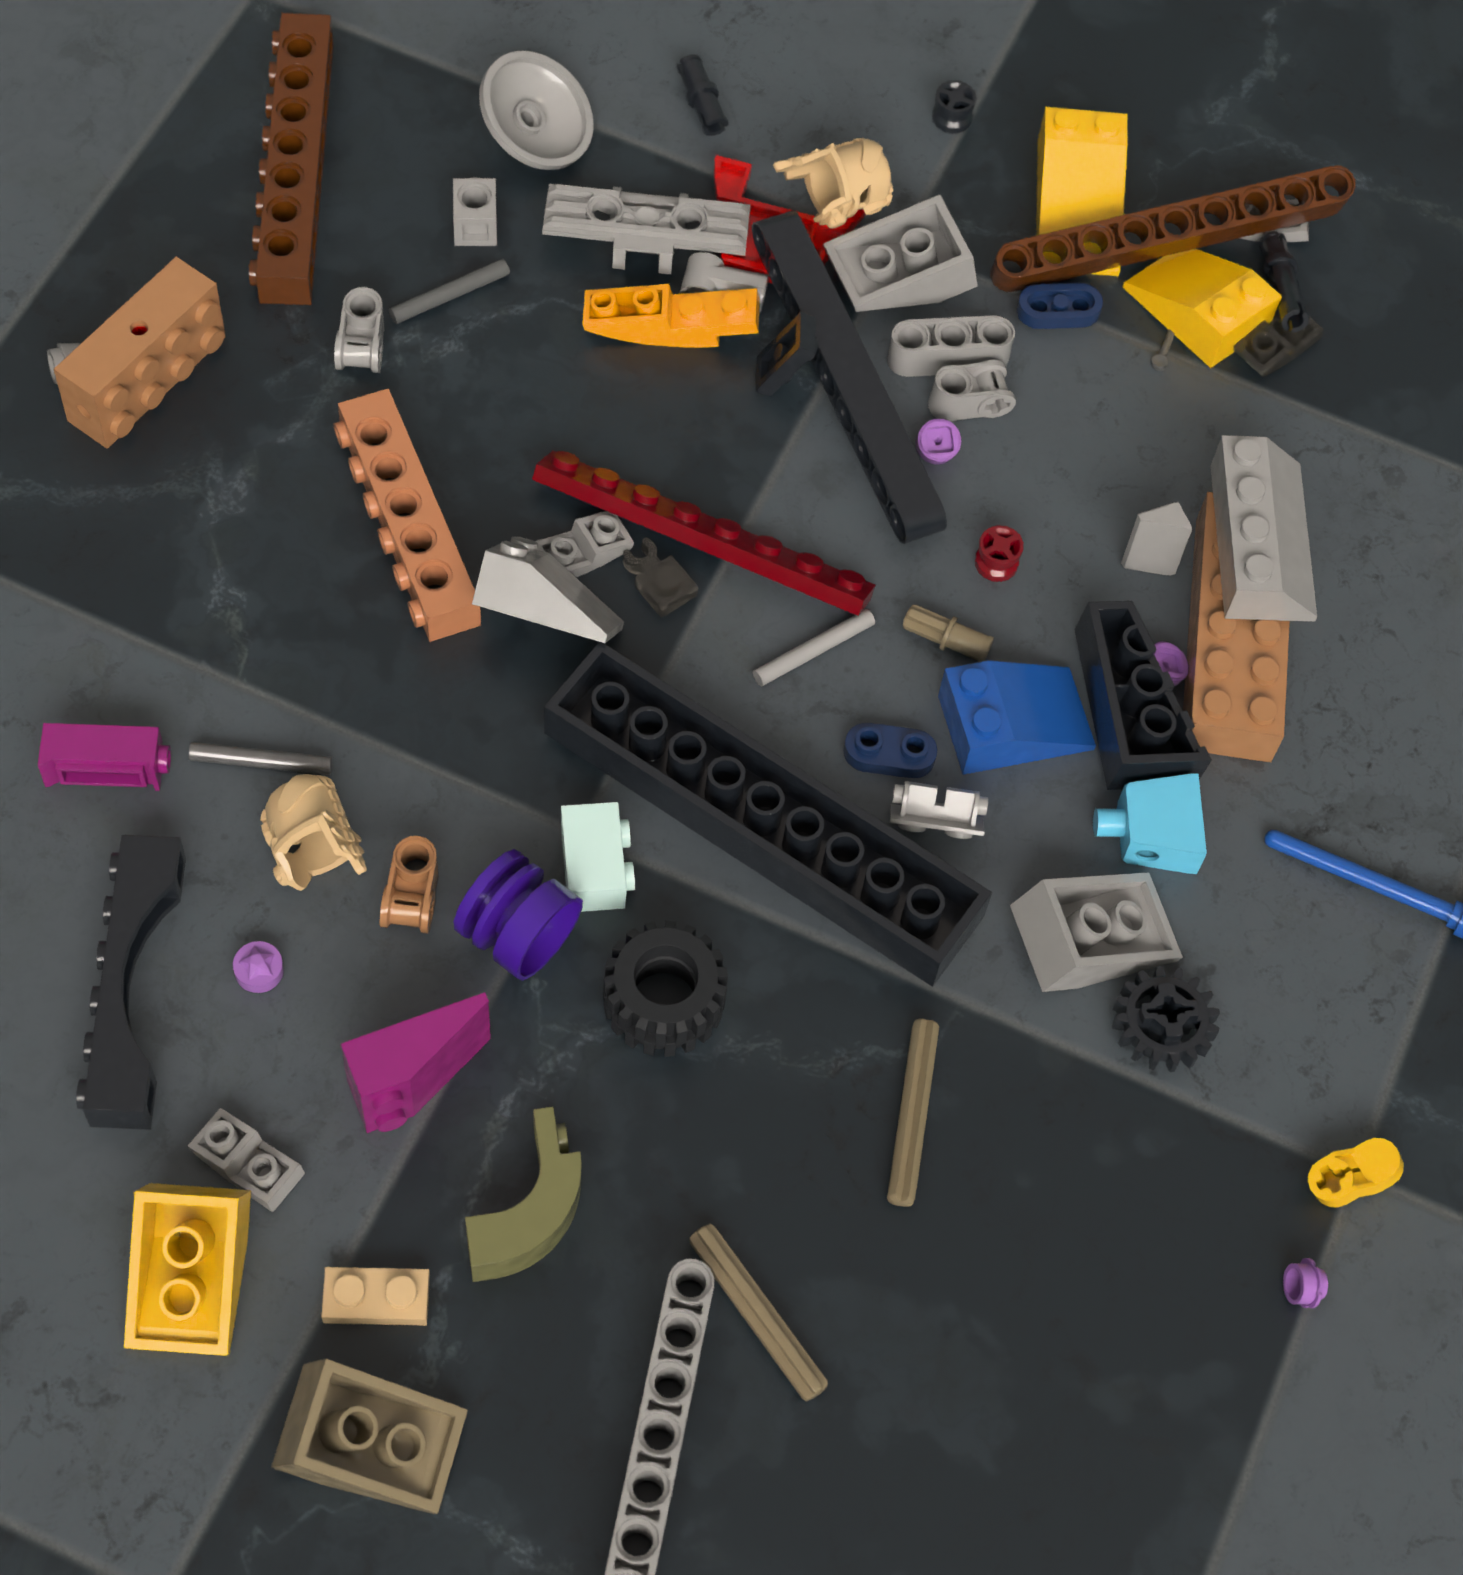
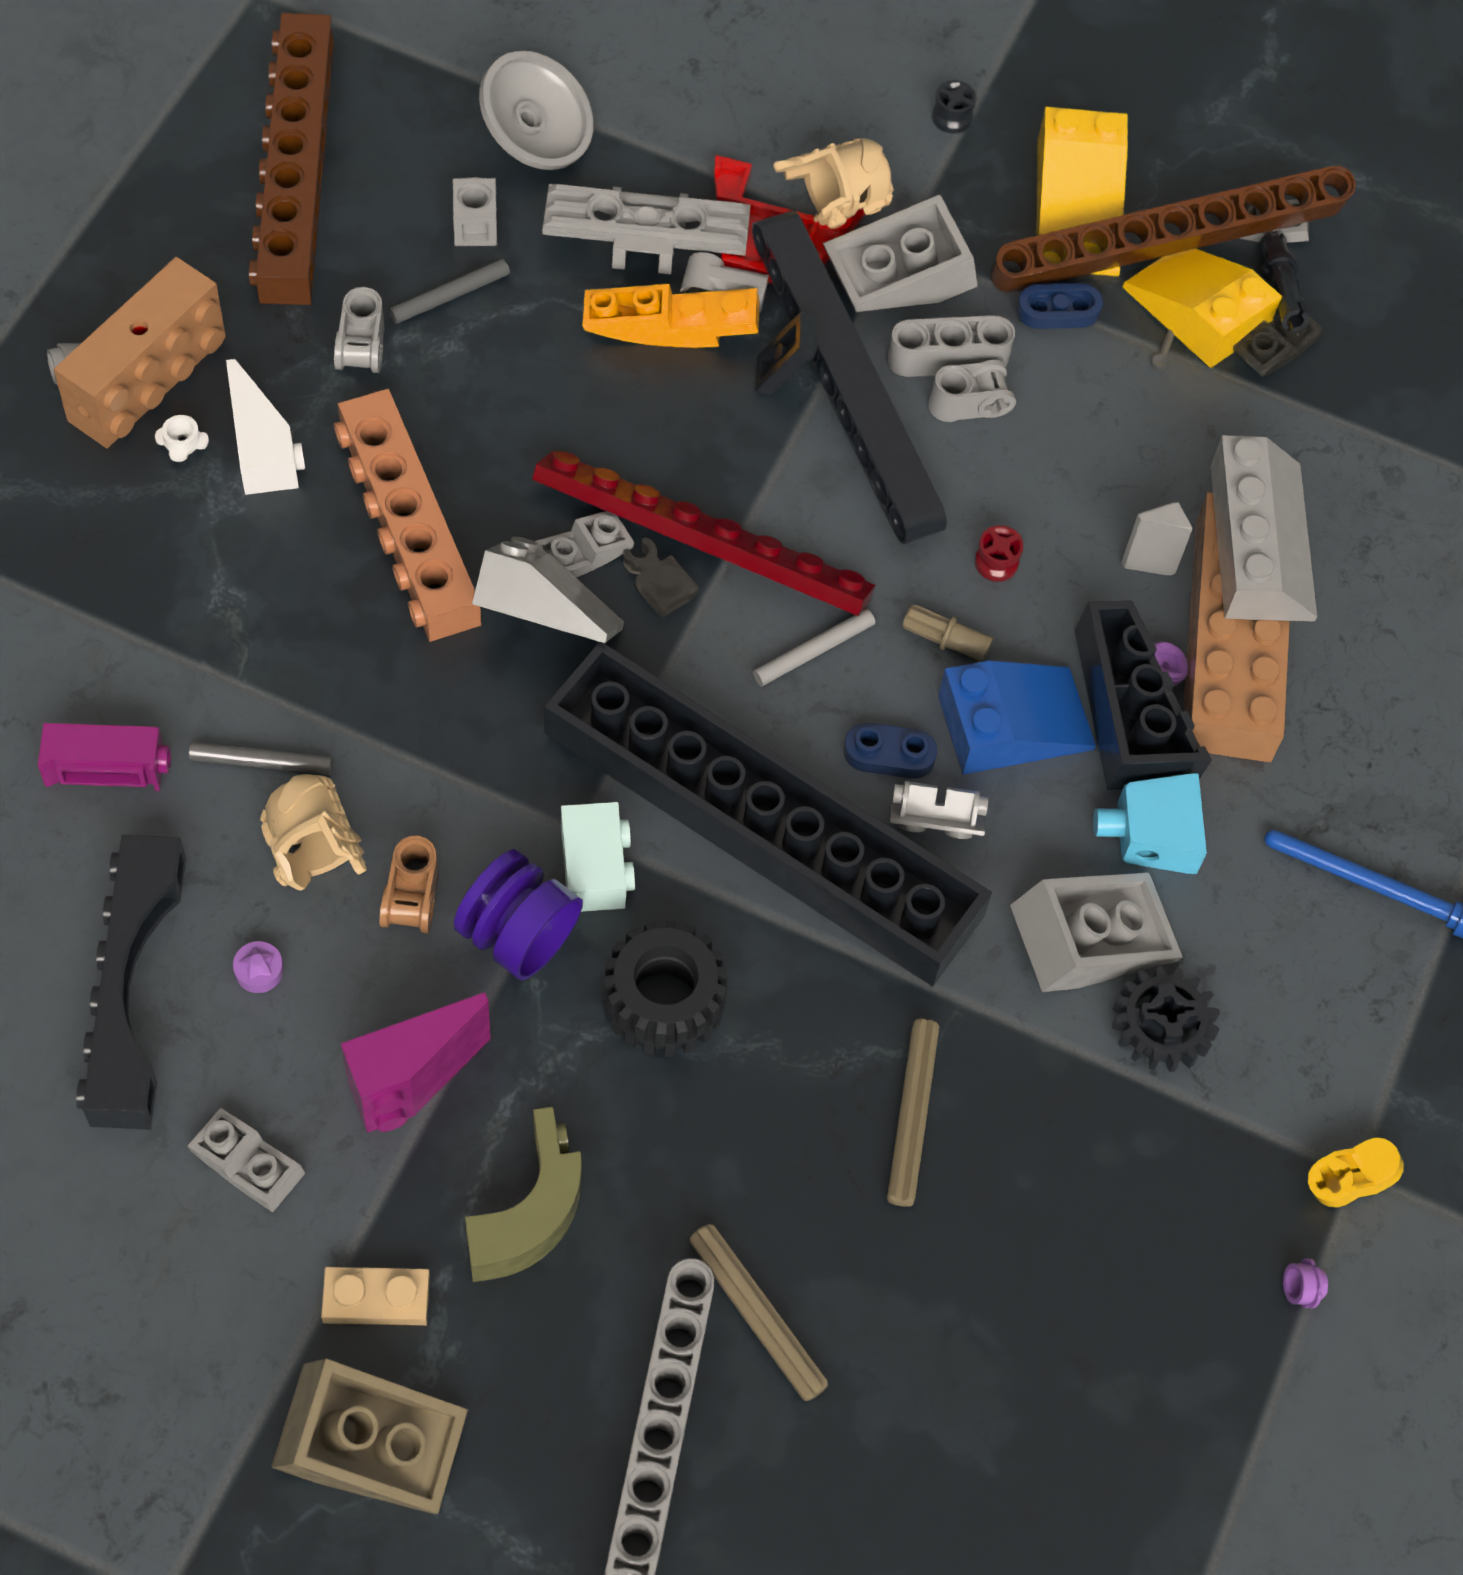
yellow slope [124,1183,251,1356] -> none
black pin [677,54,728,136] -> none
medium lavender tile [915,419,961,465] -> none
none -> white plate [155,415,209,462]
none -> white slope [226,359,305,495]

